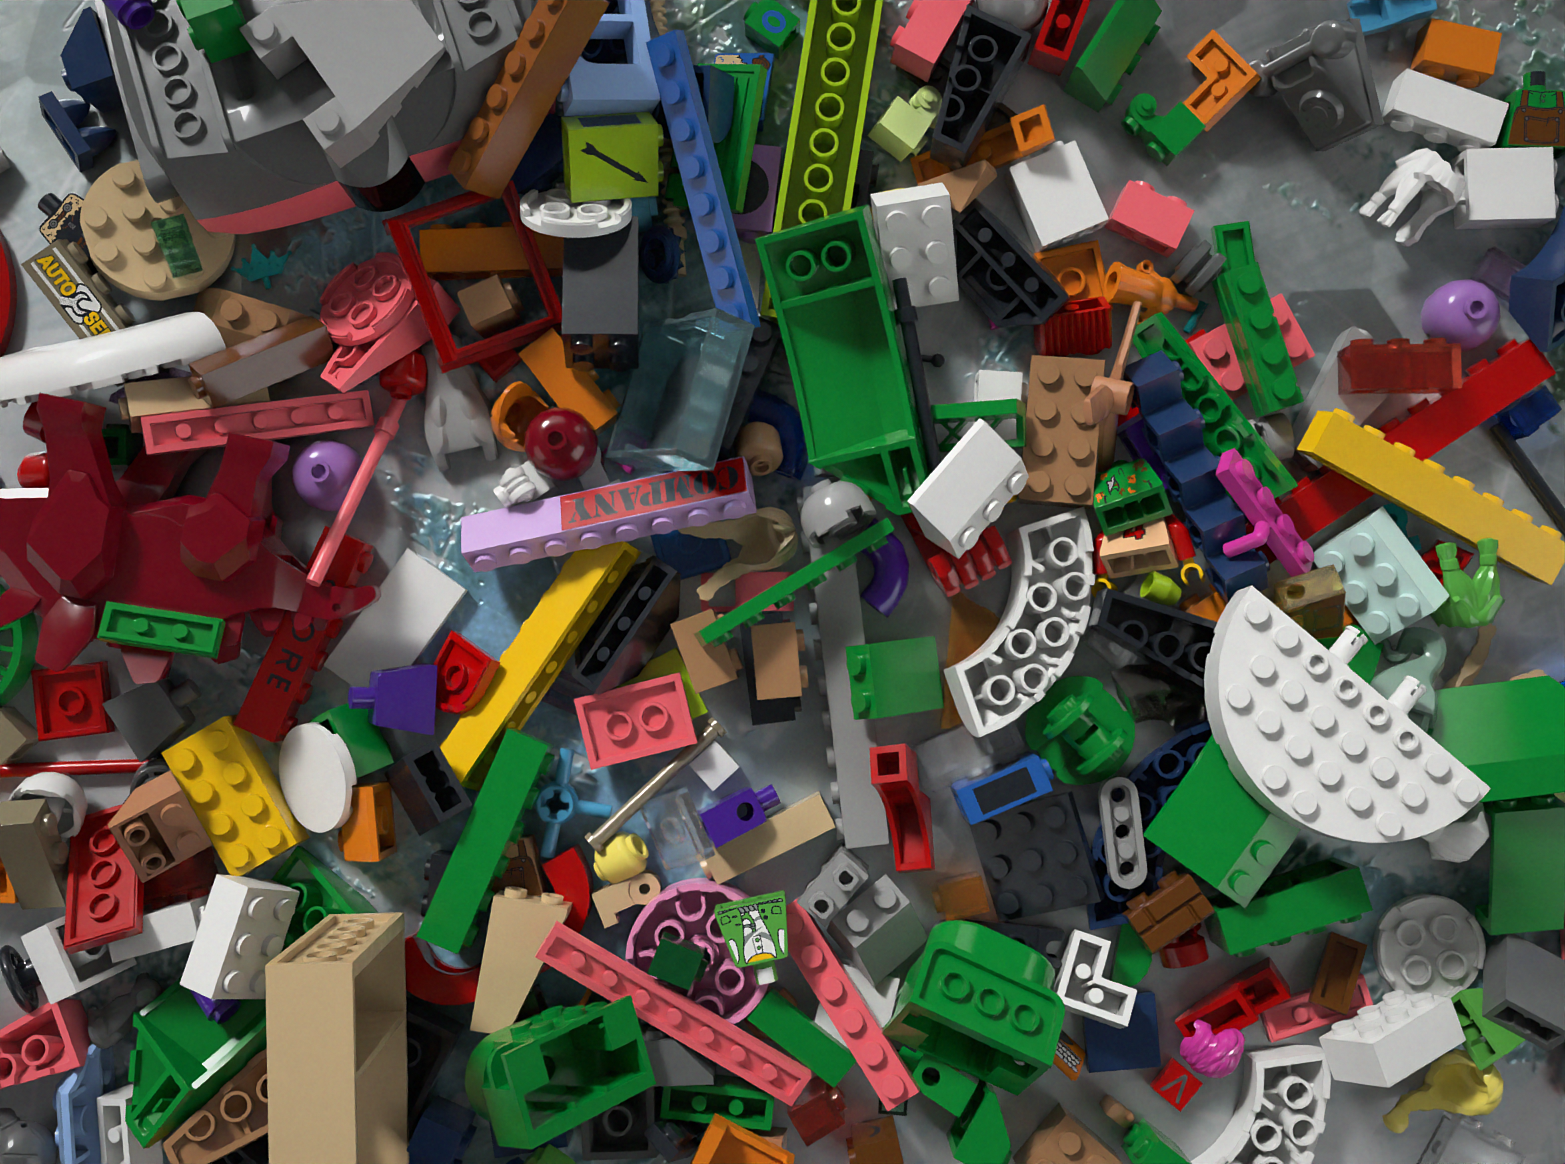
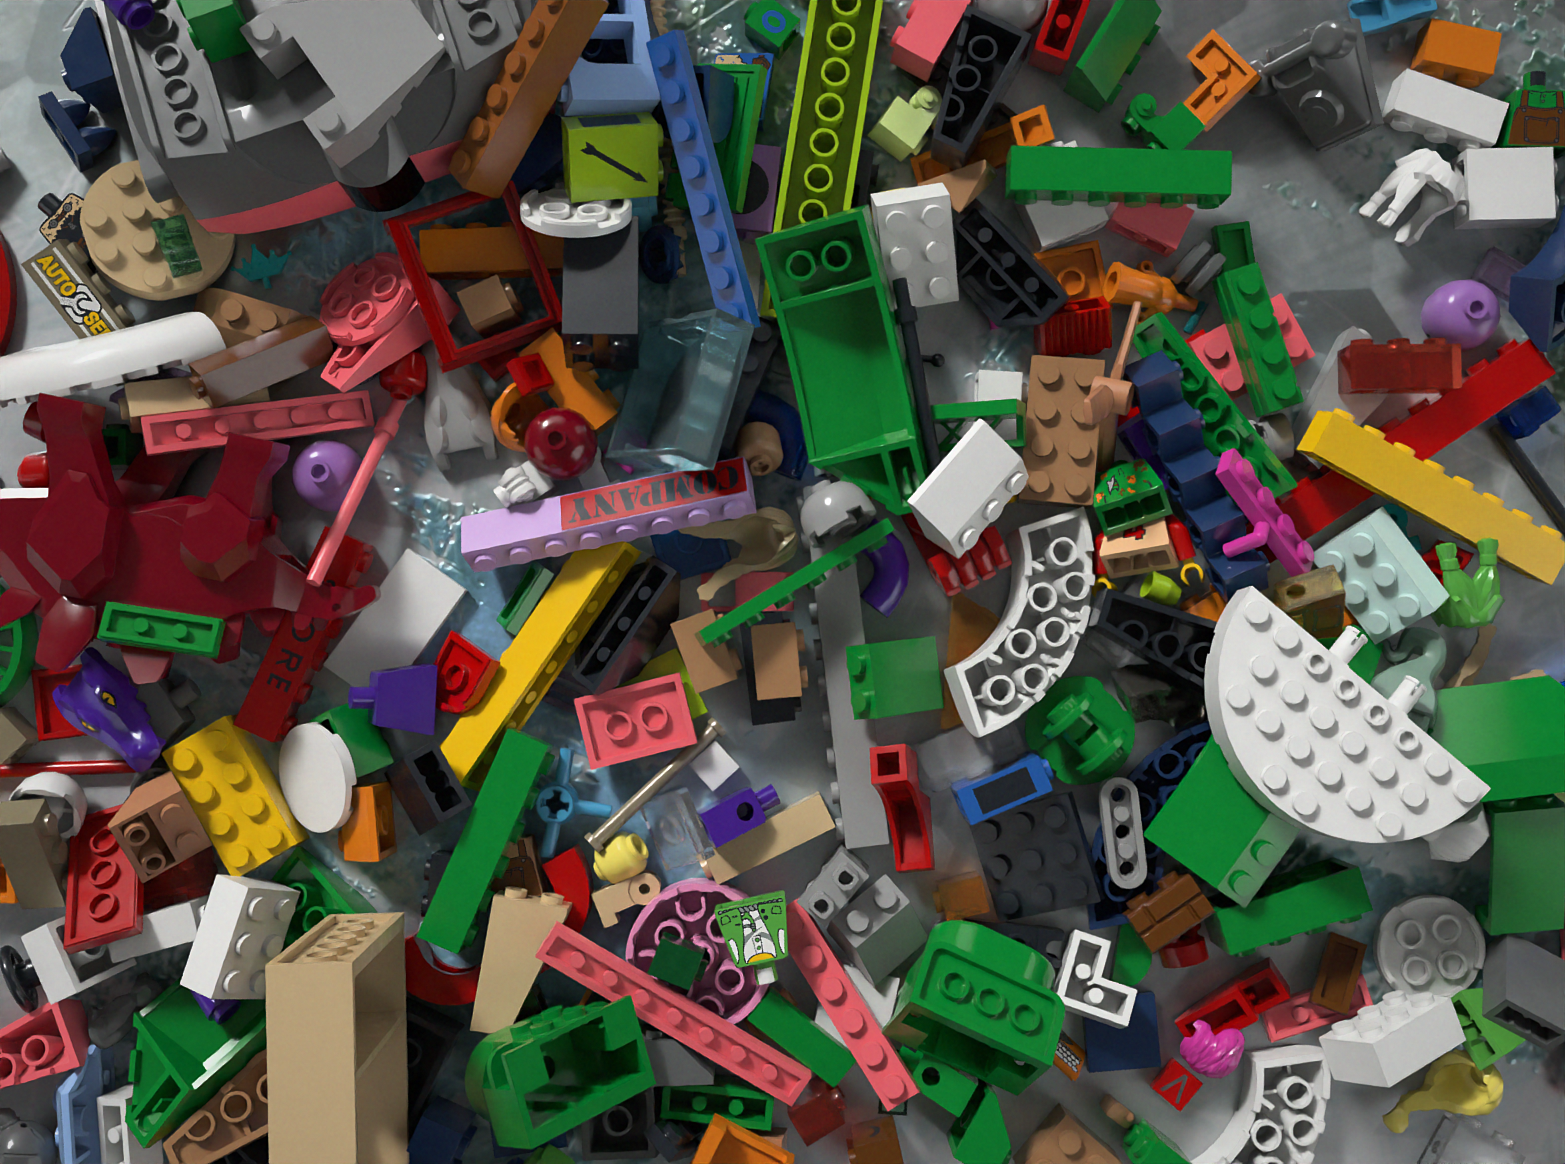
none -> dark purple animal [52,647,167,772]
none -> green tile [497,560,554,635]
none -> red tile [506,352,555,397]
none -> green brick [1005,145,1232,210]

